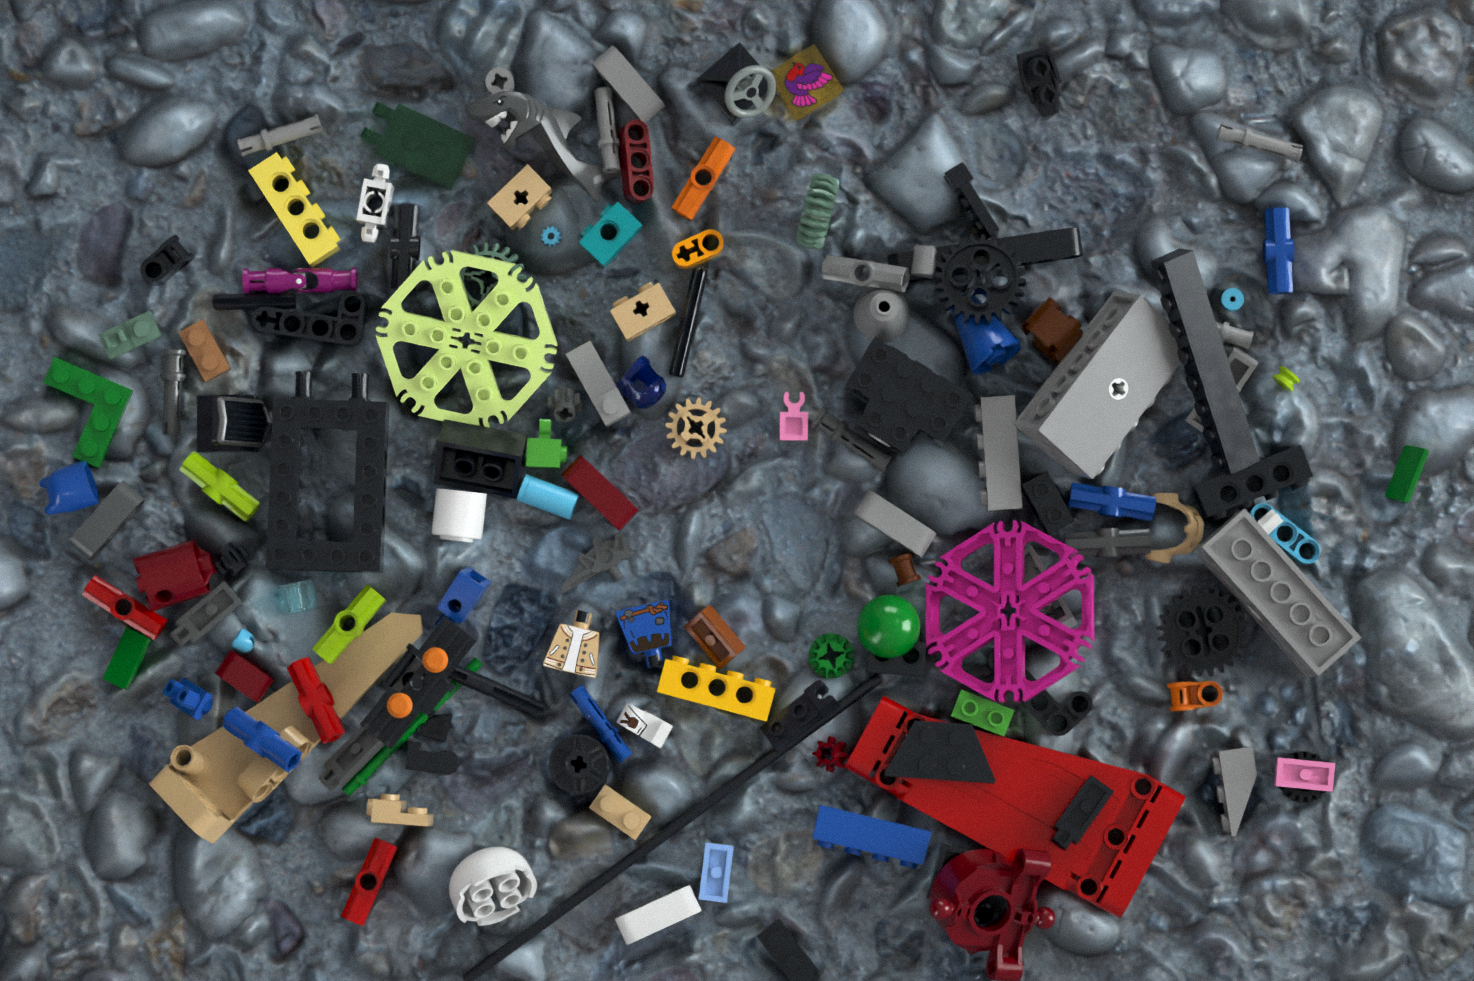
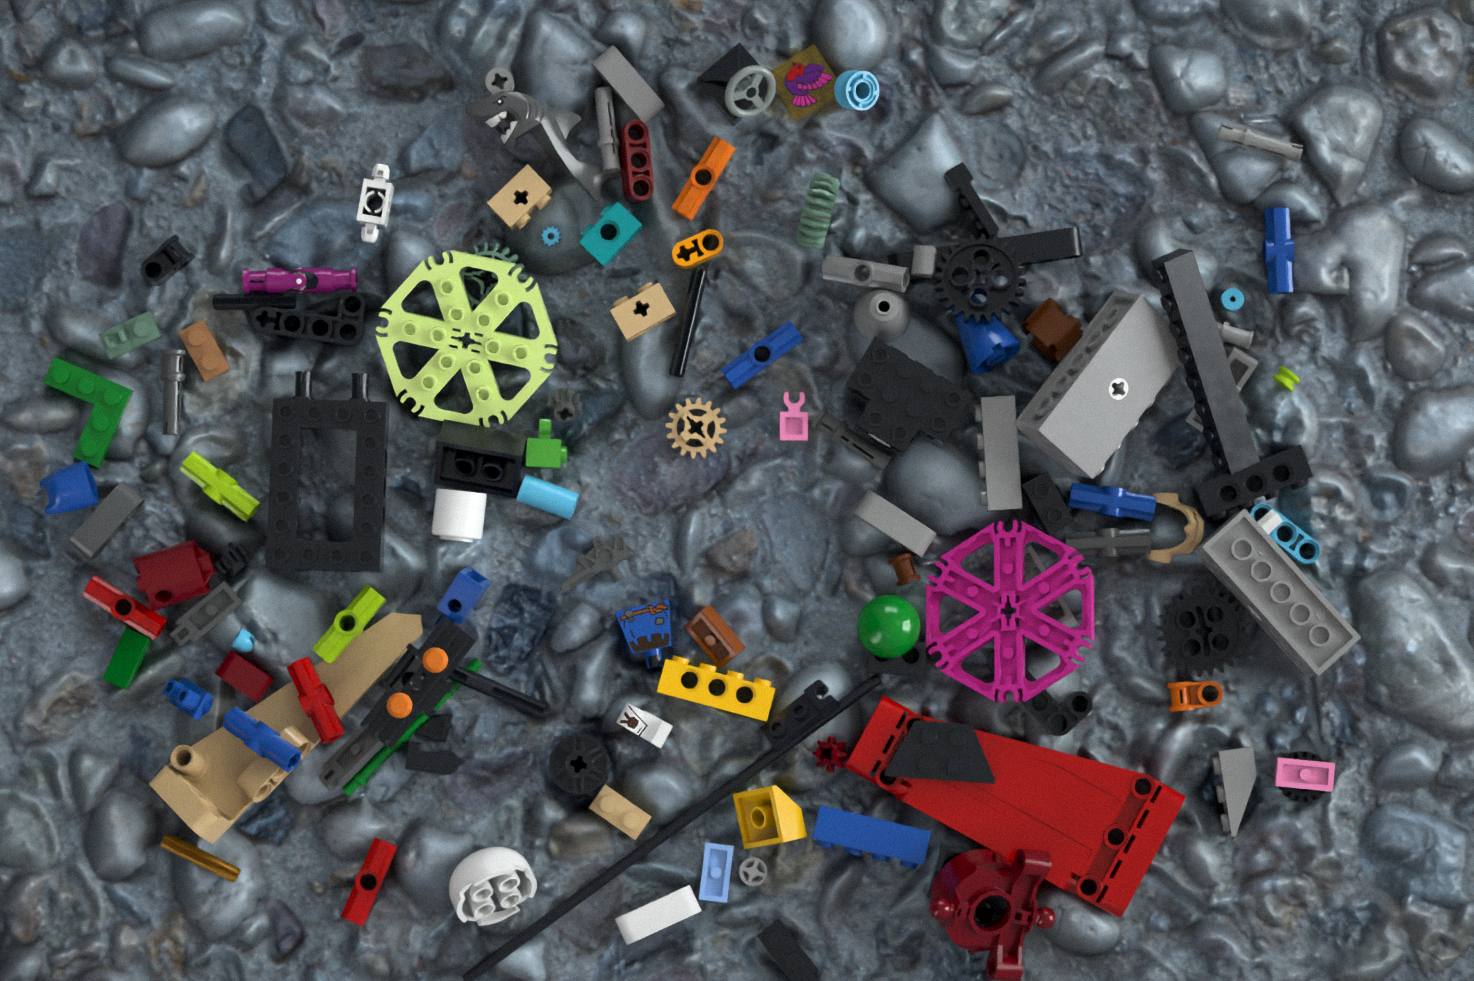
black piece [197,394,272,453] -> none
light grey pin [237,114,323,157] -> none
light yellow brick [248,152,341,268] -> none
clear light blue brick [274,580,319,615] -> none
clear green tile [360,102,475,190] -> none
tan plate [366,793,434,826] -> none
black piece [390,204,421,291] -> none
torso [543,610,600,679] -> none
dark red beam [561,455,639,531] -> none
light grey slope [566,341,631,428] -> none
blue pin [568,685,633,764] -> none
clear blue helmet [616,356,667,409] -> none
green gear [809,633,854,679] -> none
bright green brick [949,689,1014,737] -> none
black connector [1016,45,1062,117] -> none
black hinge [1050,775,1114,851] -> none
green slope [1385,445,1429,504] -> none
none -> pearl gold axle [161,834,241,882]
none -> blue piece [721,320,804,390]
none -> yellow slope [733,785,807,850]
none -> light grey wheel [739,857,767,886]
none -> medium azure wheel [834,70,879,110]

